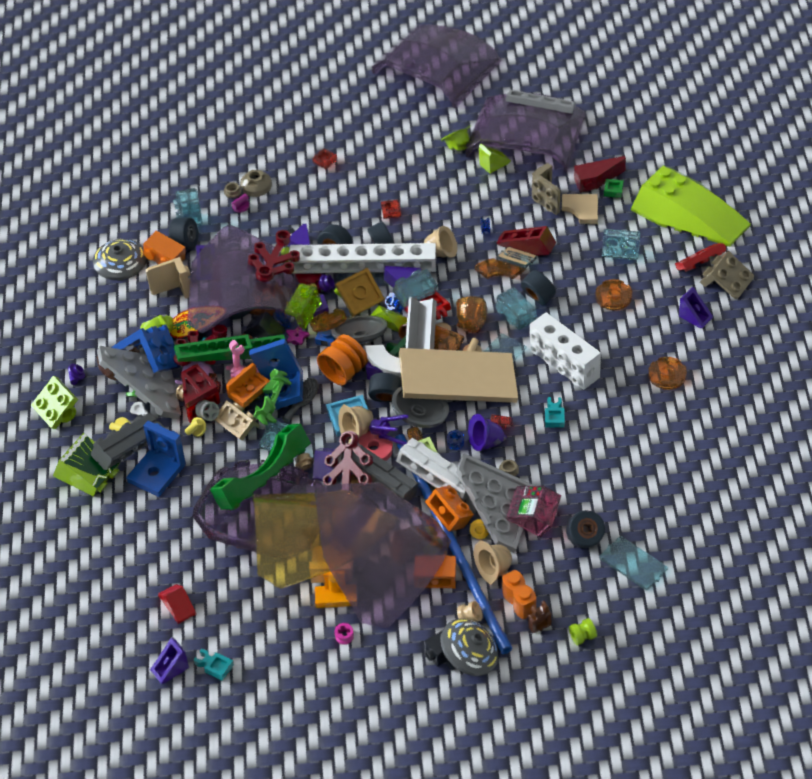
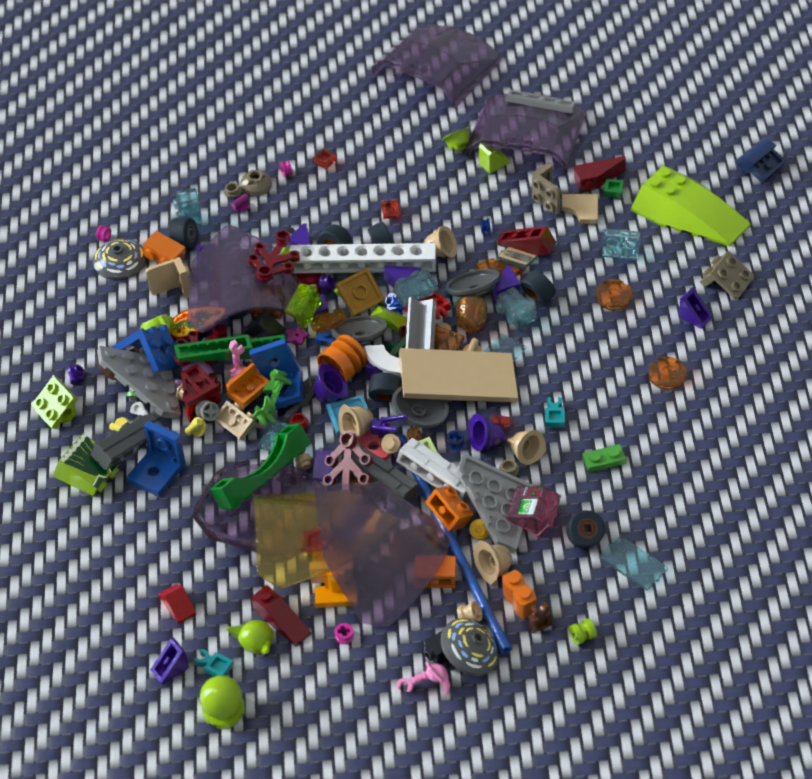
clear blue plate [273,308,292,328] -> none
white brick [530,312,601,390] -> none
red hinge [675,243,726,272] -> none
none -> dark pink bush [96,225,112,243]
none -> lime tile [200,675,245,729]
none -> lime piece [226,620,274,654]
none -> dark red slope [251,585,311,647]
none -> dark pink bush [279,160,293,177]
none -> red plate [289,413,309,430]
none -> clear red plate [303,528,328,553]
none -> dark purple piece [314,363,349,403]
none -> tan plate [381,434,401,454]
none -> bright pink piece [396,662,450,695]
none -> dark grey dish [445,269,500,299]
none -> dark purple slope [493,265,520,304]
none -> tan piece [507,430,546,465]
none -> bright green plate [582,444,626,473]
none -> dark blue brick [734,139,786,183]

